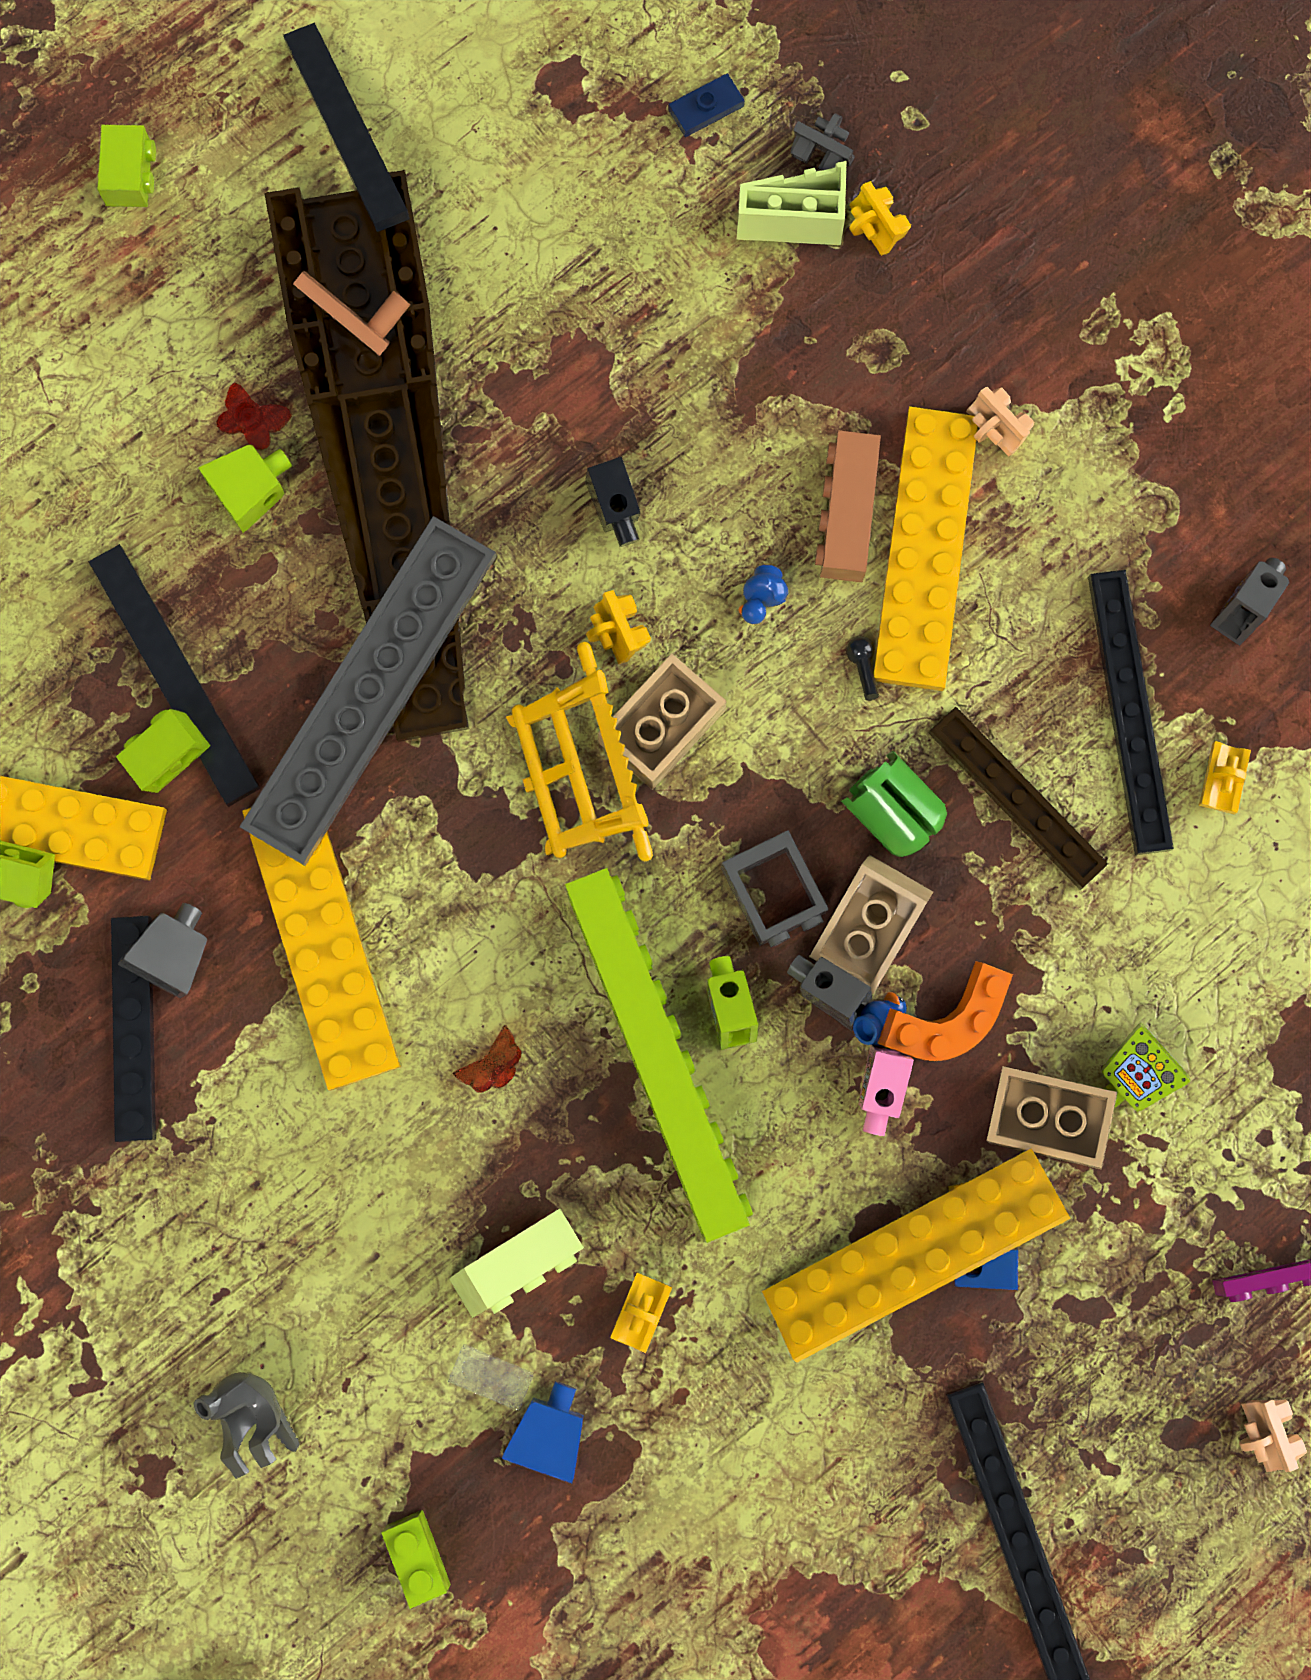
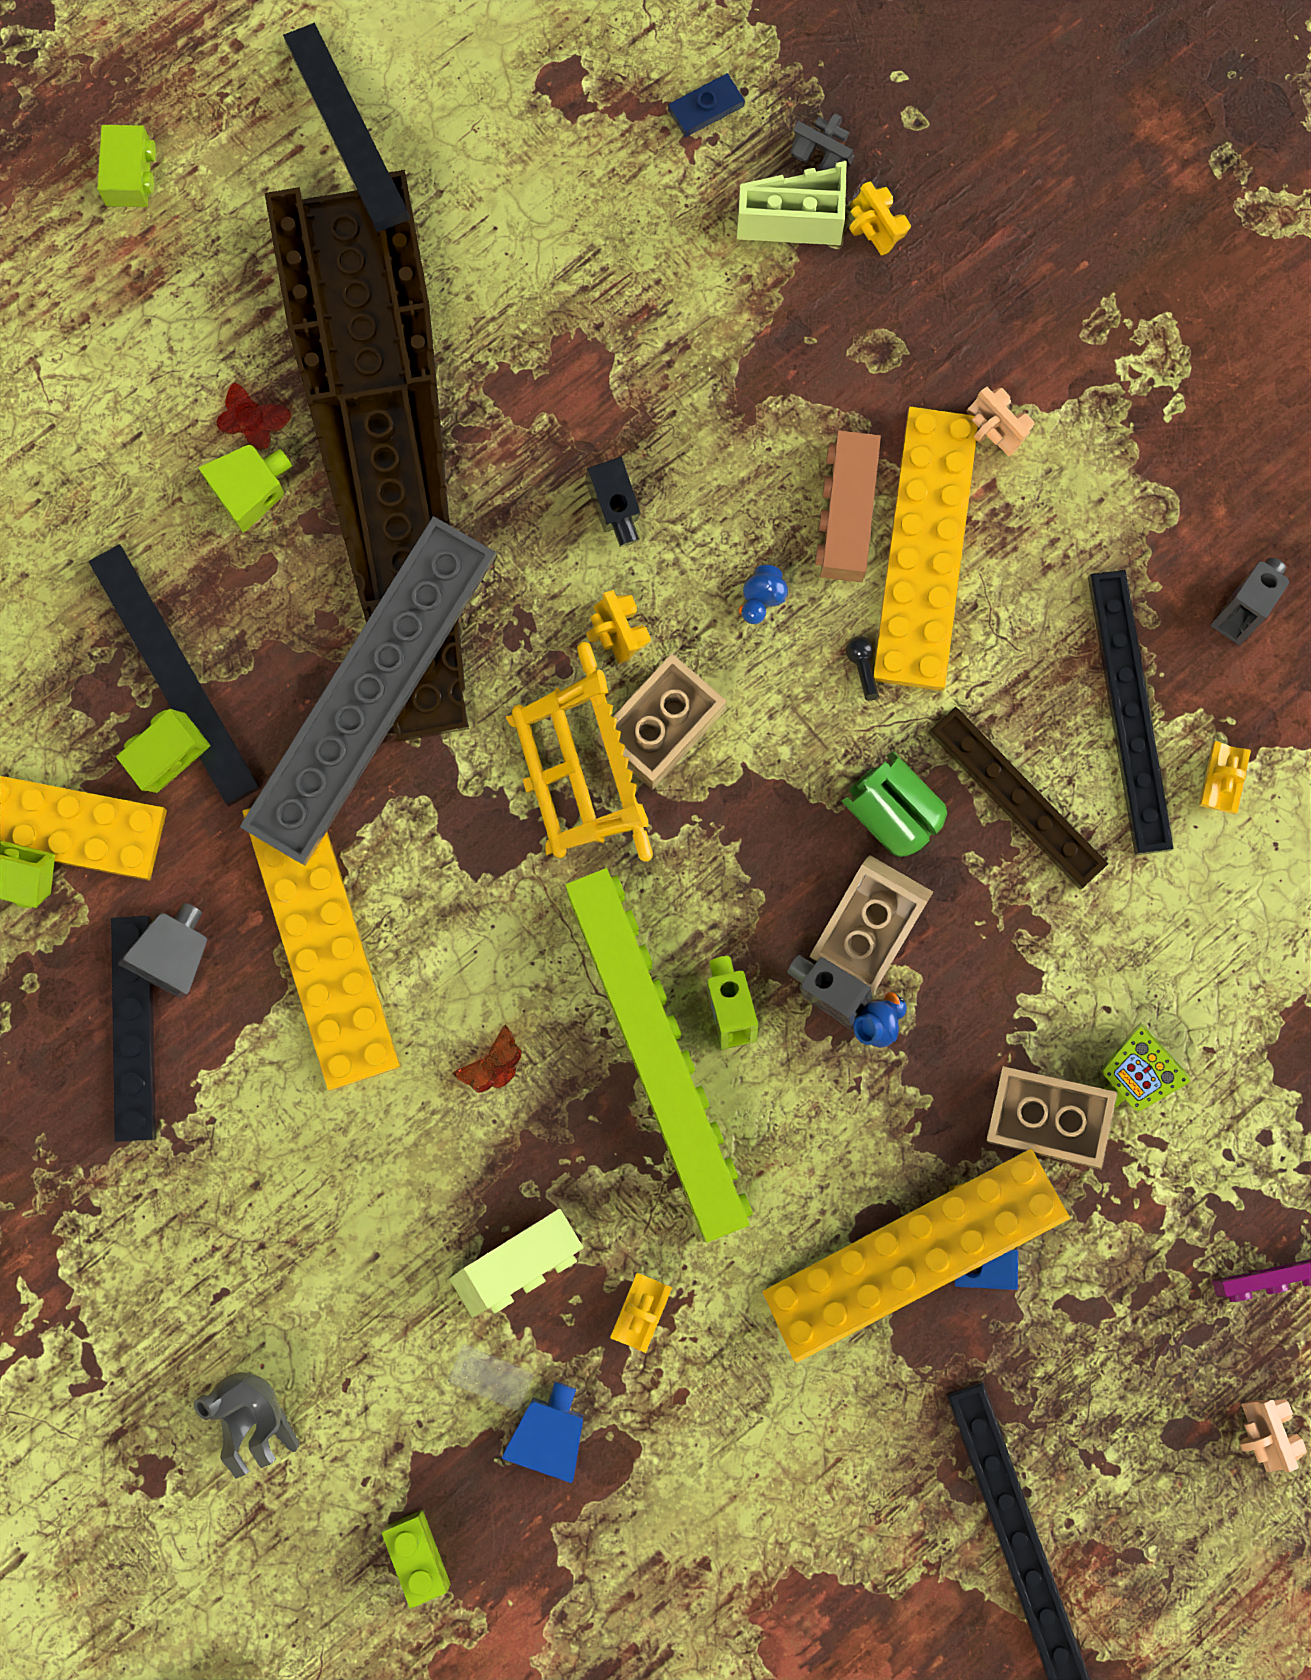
nougat piece [293,271,410,356] -> none
dark grey window [721,830,828,947] -> none
bright pink torso [859,1045,914,1136] -> none
orange plate [877,961,1013,1061] -> none

